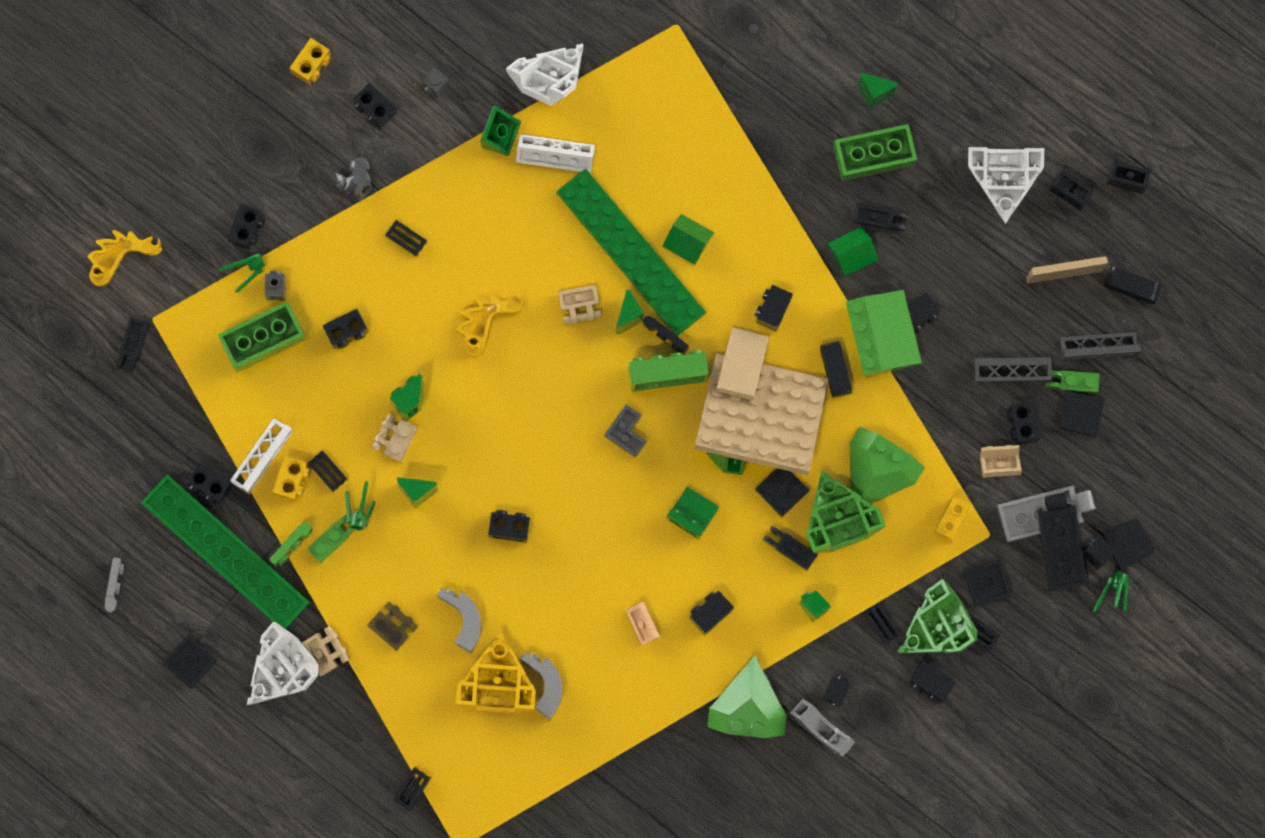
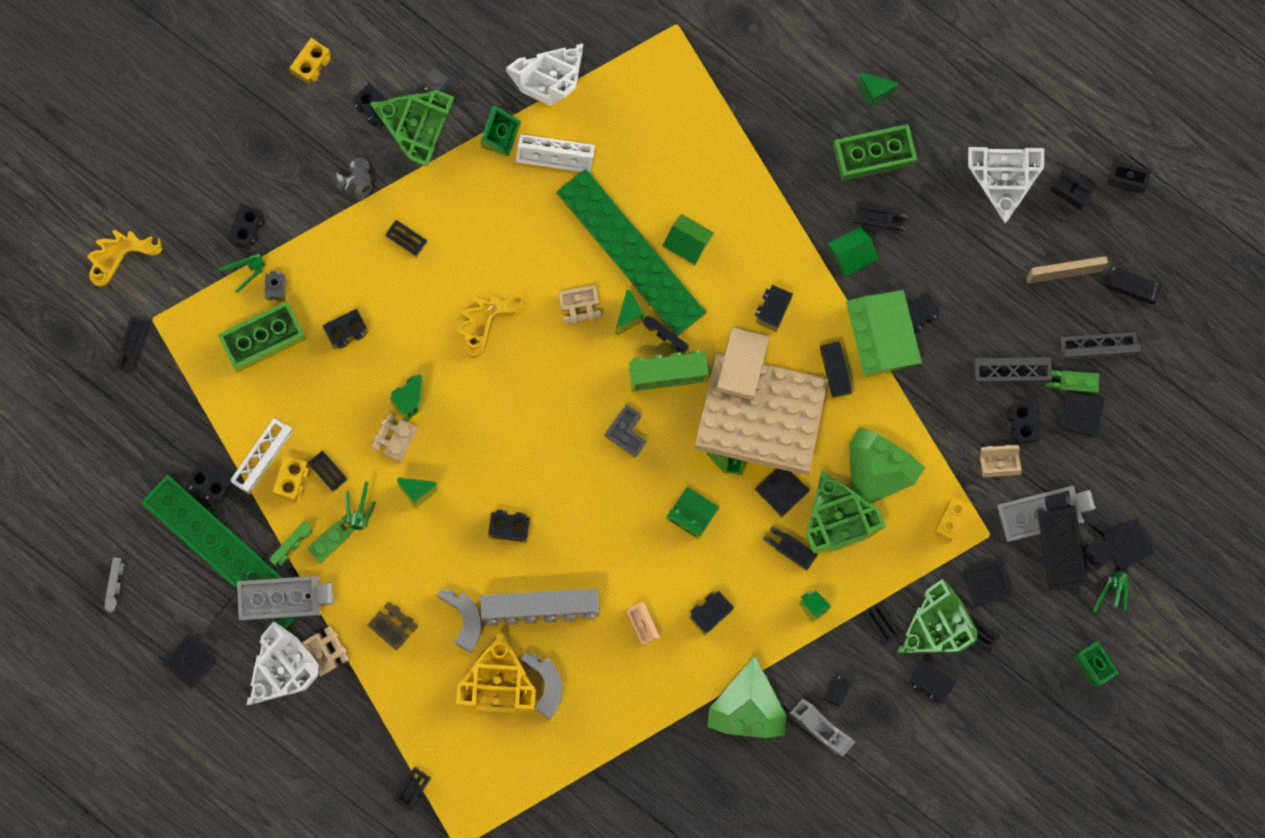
none -> light grey hinge [237,576,334,621]
none -> bright green wedge [370,90,454,166]
none -> light grey brick [480,588,599,626]
none -> green slope [1073,641,1119,689]

